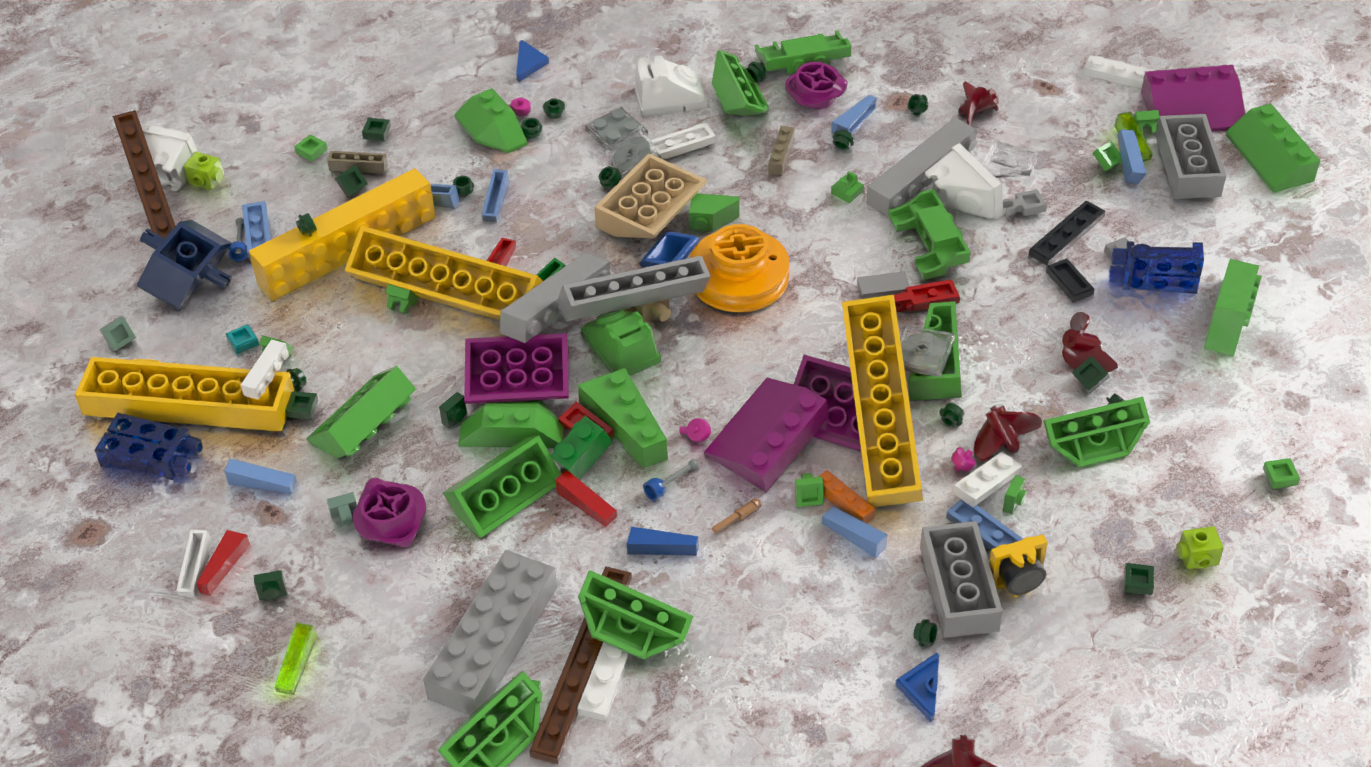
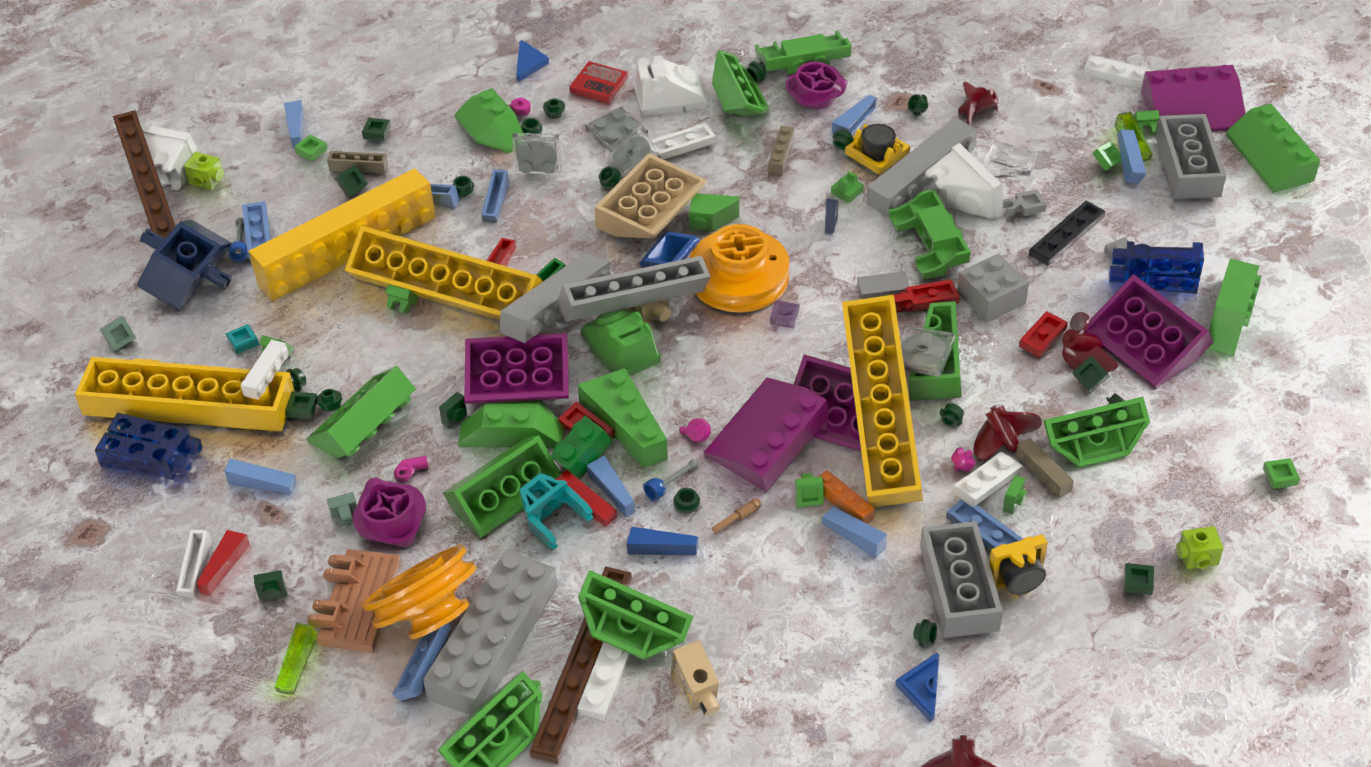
dark green plate [296,213,317,236] -> none
black tile [1046,258,1095,303] -> none
none -> medium blue piece [284,100,304,149]
none -> nougat hinge [307,549,402,652]
none -> dark green plate [316,389,343,411]
none -> light orange wheel [361,544,477,639]
none -> medium blue plate [392,623,452,701]
none -> dark pink arm [394,456,429,482]
none -> piece [512,133,562,174]
none -> teal piece [519,473,594,551]
none -> red tile [569,61,628,104]
none -> medium blue piece [587,455,635,517]
none -> tan torso [670,640,720,716]
none -> dark green plate [673,488,700,513]
none -> clear purple plate [770,300,800,328]
none -> dark blue tile [825,198,839,234]
none -> piece [845,124,910,175]
none -> light grey brick [957,253,1029,322]
none -> dark tan piece [1016,438,1074,498]
none -> red plate [1019,311,1068,358]
none -> magenta slope [1085,274,1214,388]

